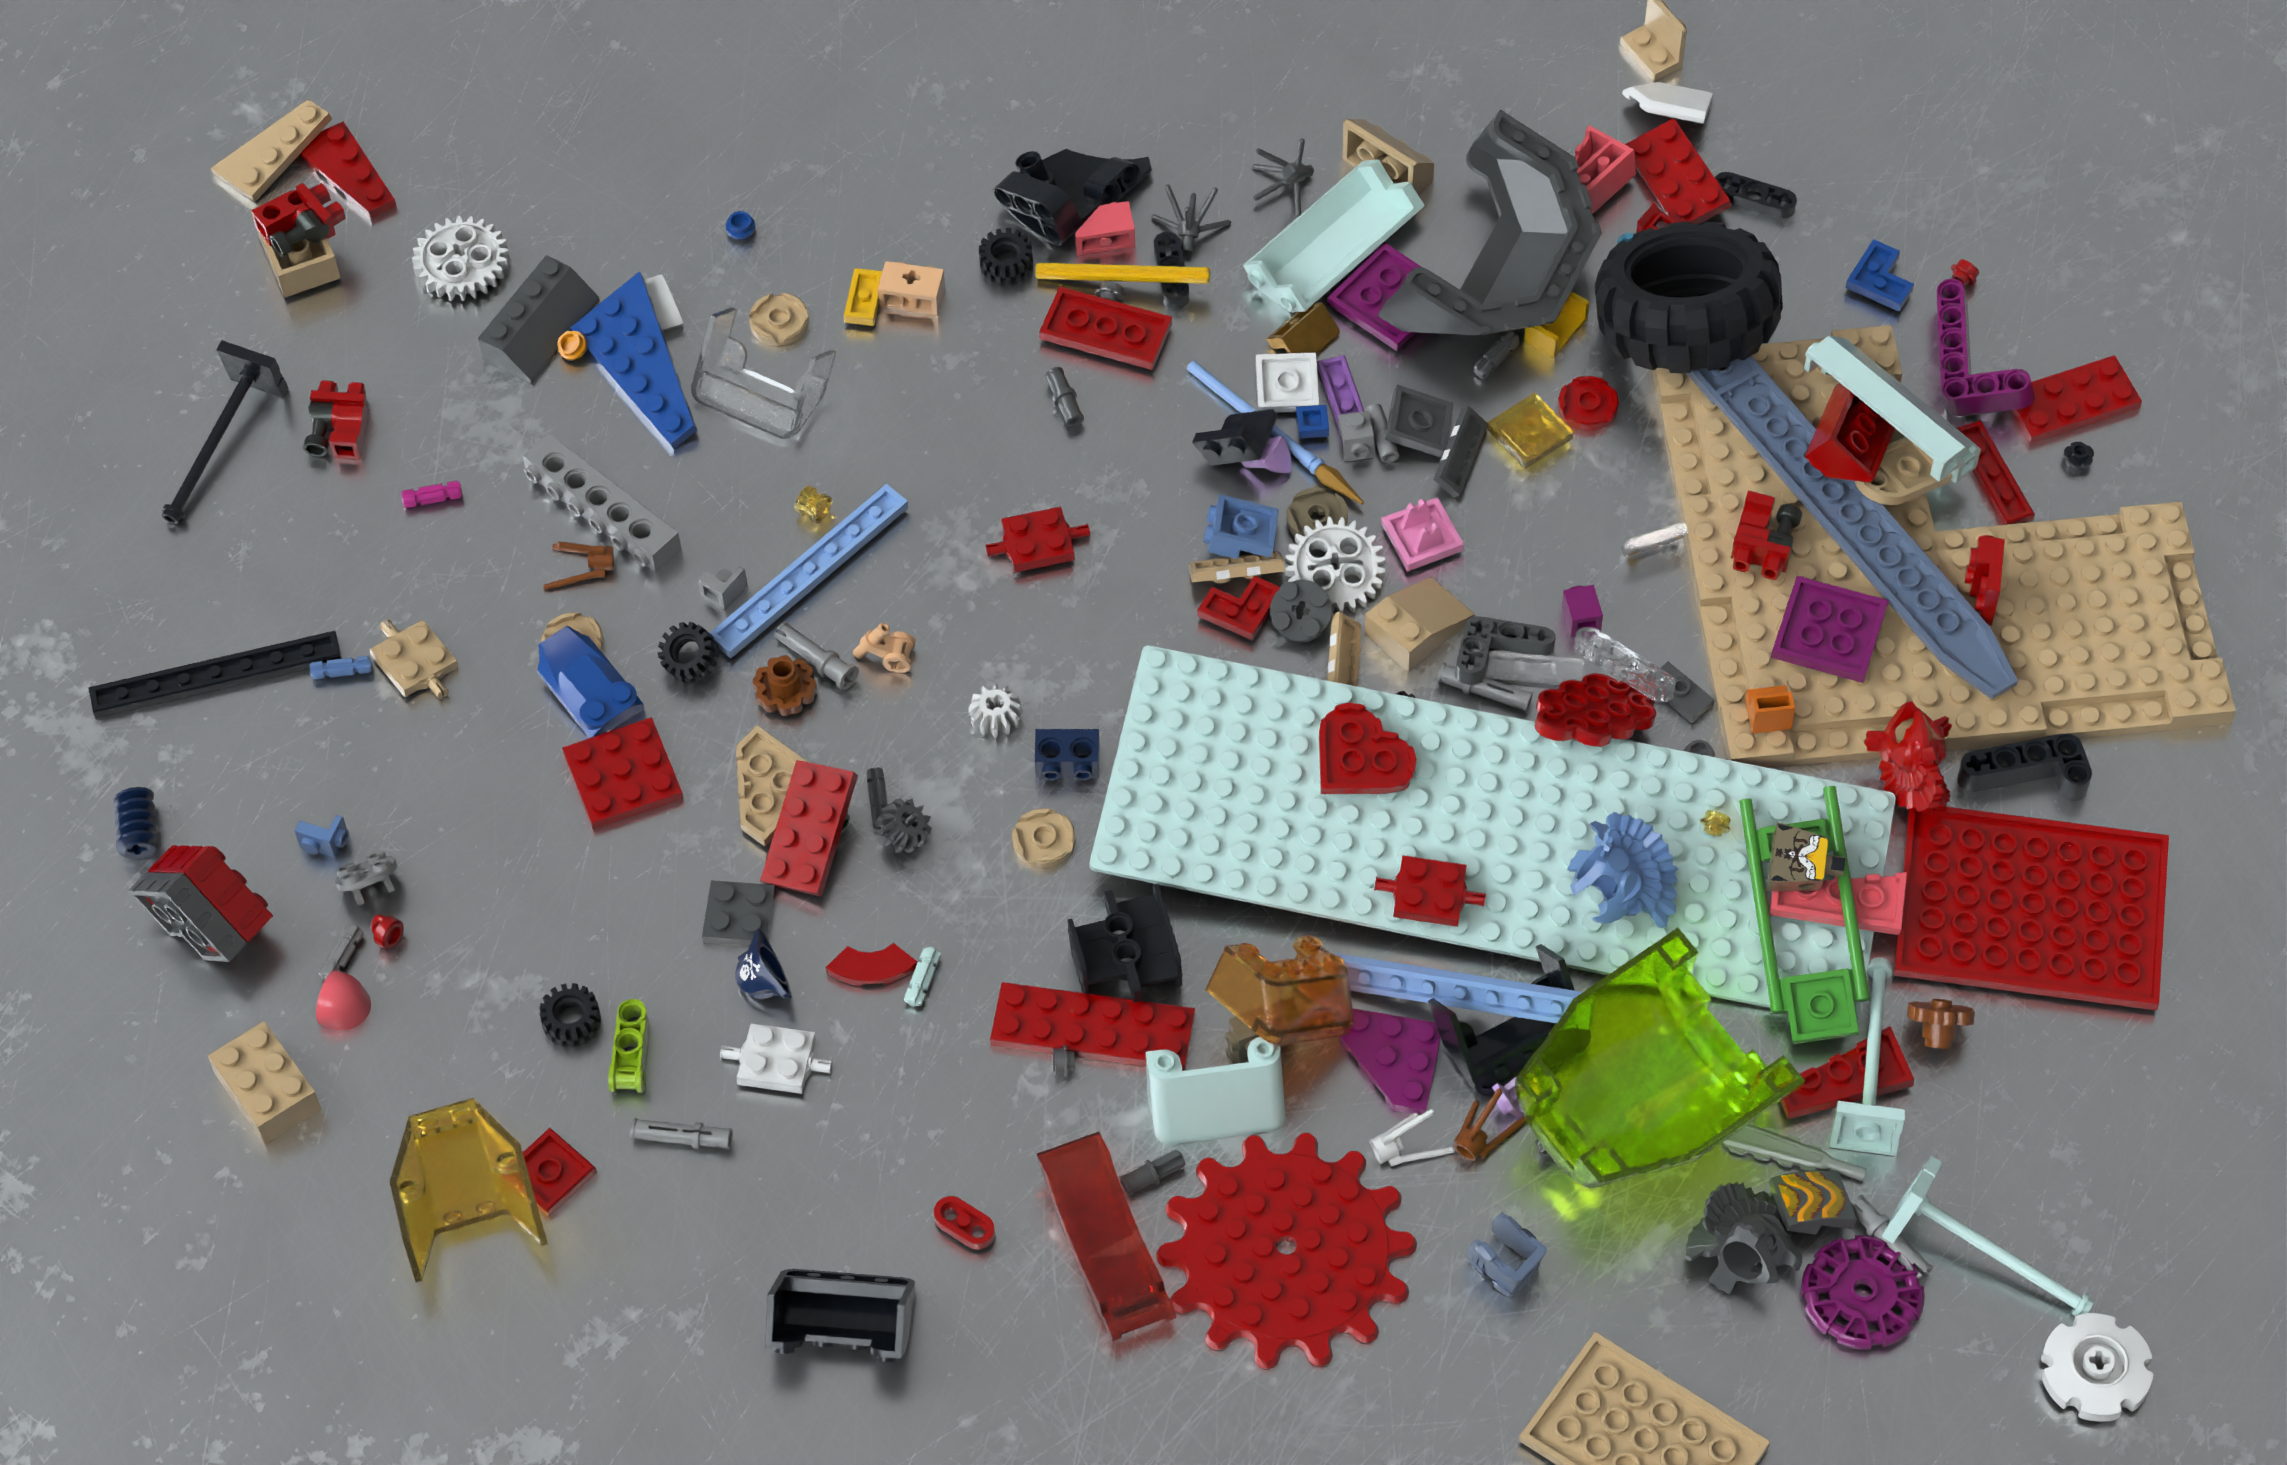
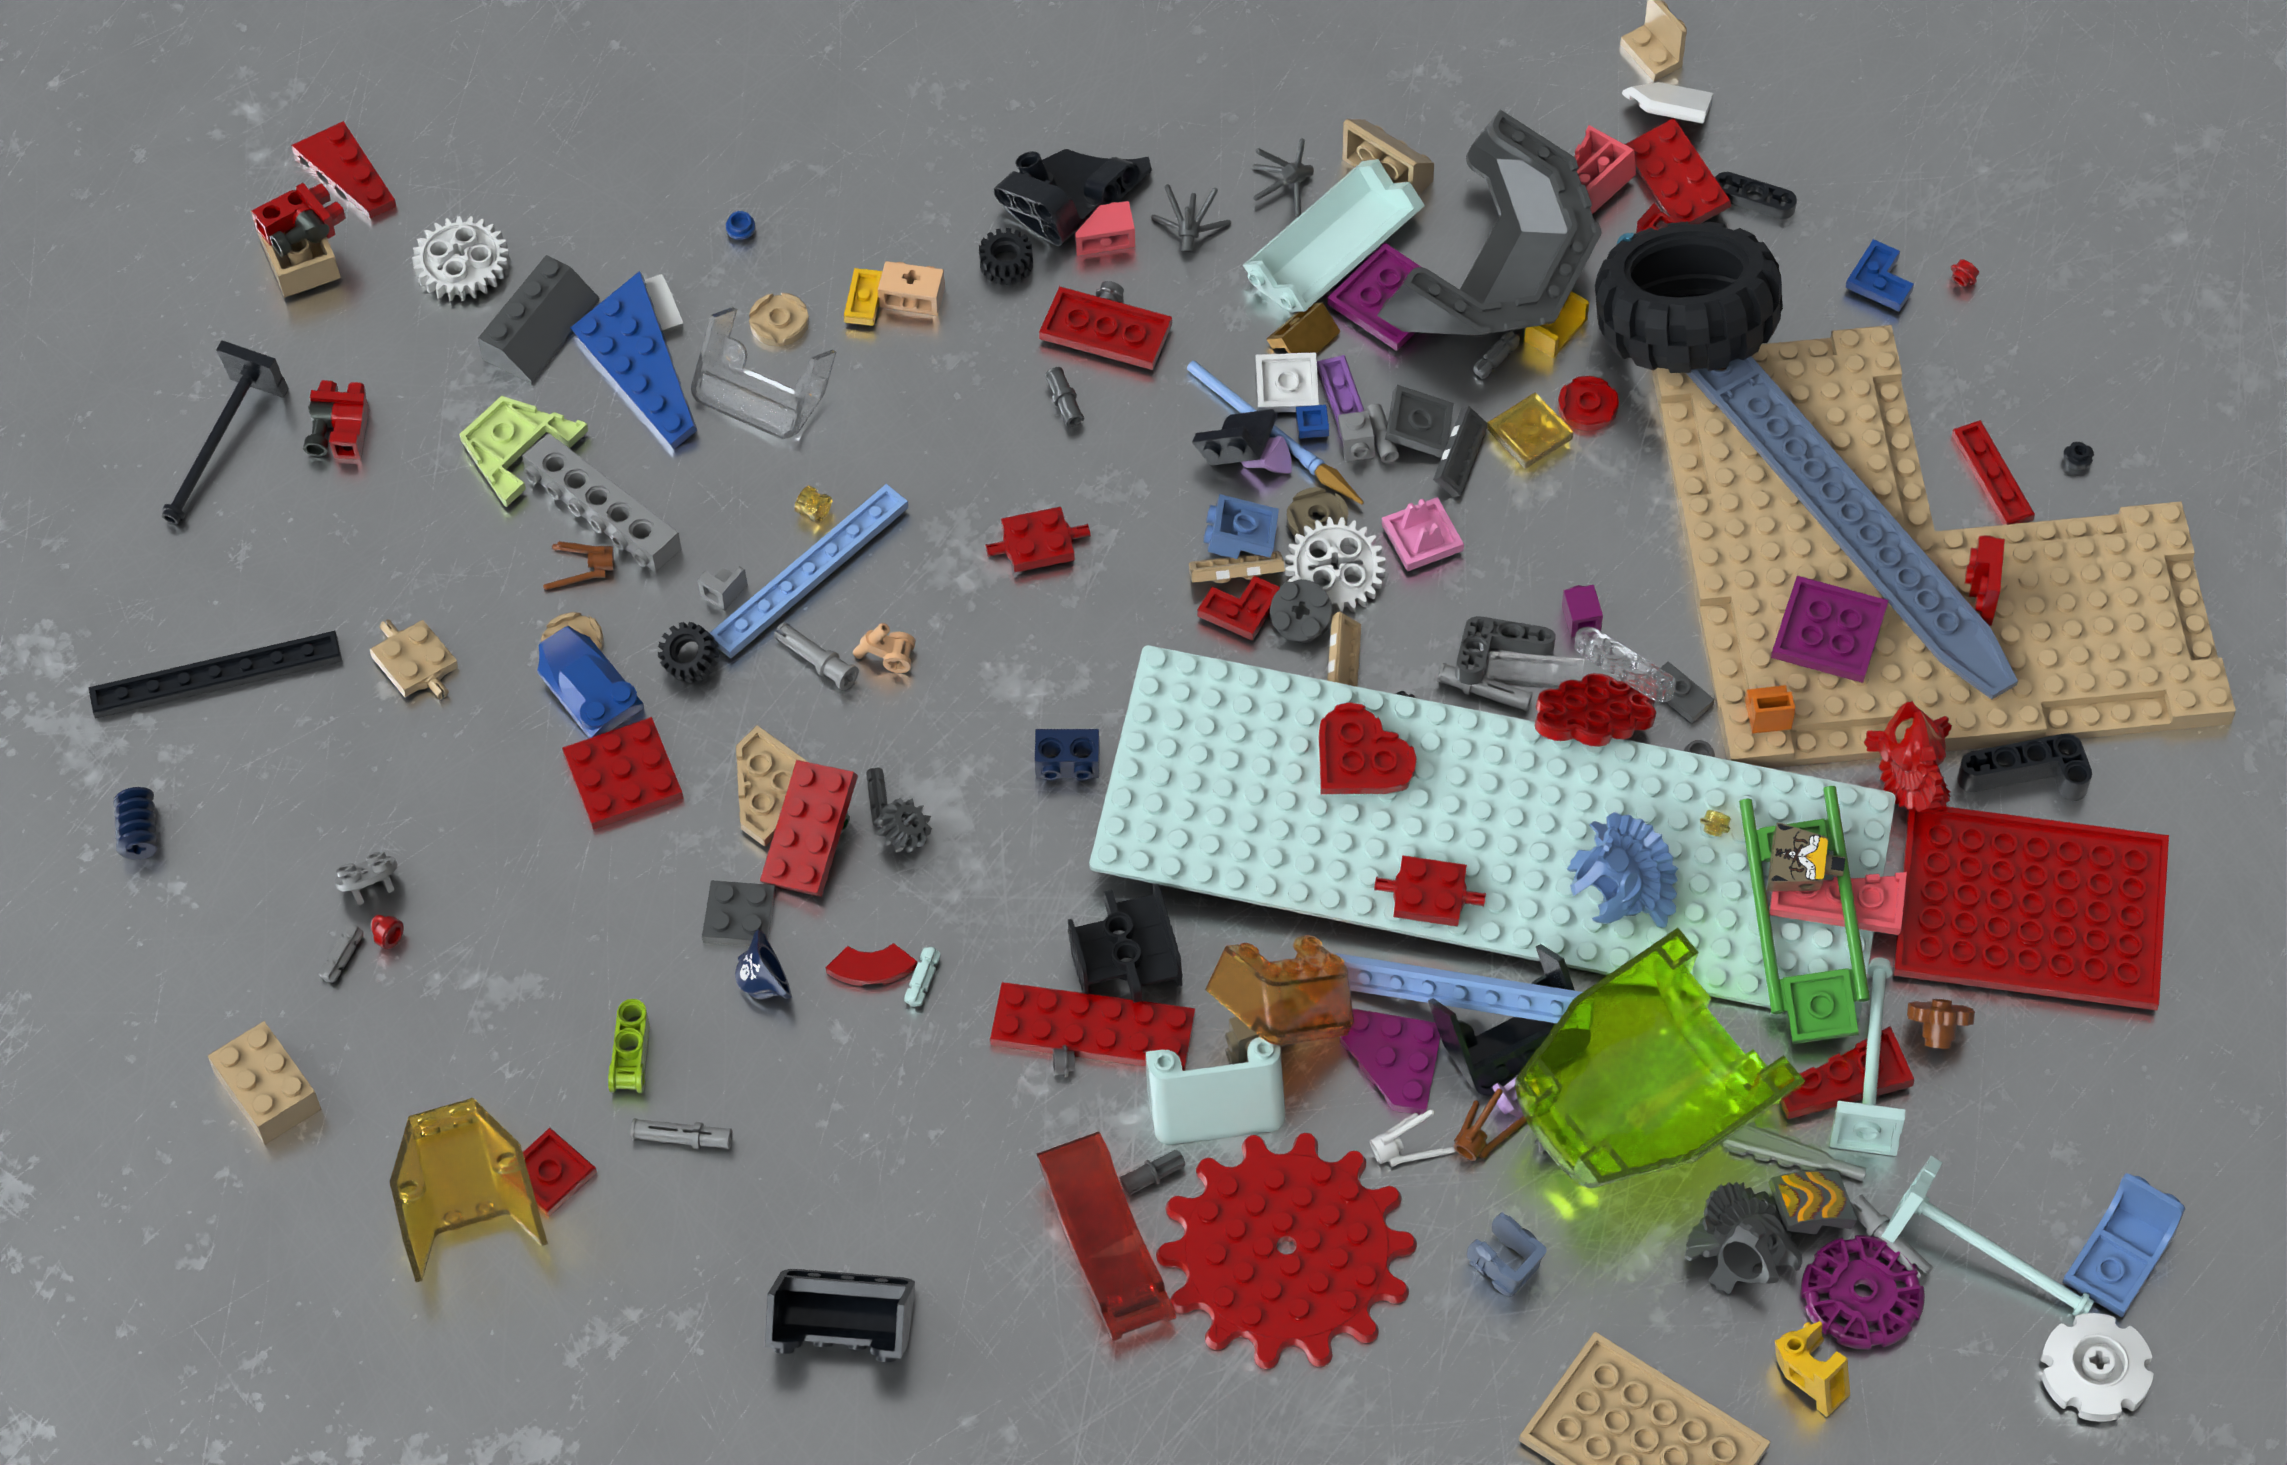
piece [128,845,273,962] -> none
tan wing [210,99,332,202] -> none
medium blue bracket [294,815,349,858] -> none
medium blue axle [310,656,372,680] -> none
coral helmet [316,970,371,1030] -> none
dark pink axle [401,480,462,508] -> none
black tyre [539,983,601,1047] -> none
light orange plate [557,331,587,361] -> none
white plate [720,1023,833,1094] -> none
dark orange plant [753,655,817,716] -> none
red plate [934,1196,995,1250] -> none
white gear [968,683,1023,739] -> none
tan tile [1012,808,1076,869] -> none
yellow axle [1035,263,1211,284] -> none
black beam [1154,232,1189,309] -> none
tan slope [1365,577,1475,672] -> none
clear tile [1621,522,1688,557] -> none
red hips [1731,490,1803,580] -> none
light aqua panel [1804,336,1981,484] -> none
red slope [1805,383,1895,483] -> none
tan tile [1855,437,1952,505] -> none
magenta beam [1937,279,2034,416] -> none
red plate [2011,355,2142,444] -> none
none -> yellowish green wing [459,396,588,507]
none -> yellow tile [1775,1321,1850,1417]
none -> medium blue bracket [2062,1173,2185,1318]

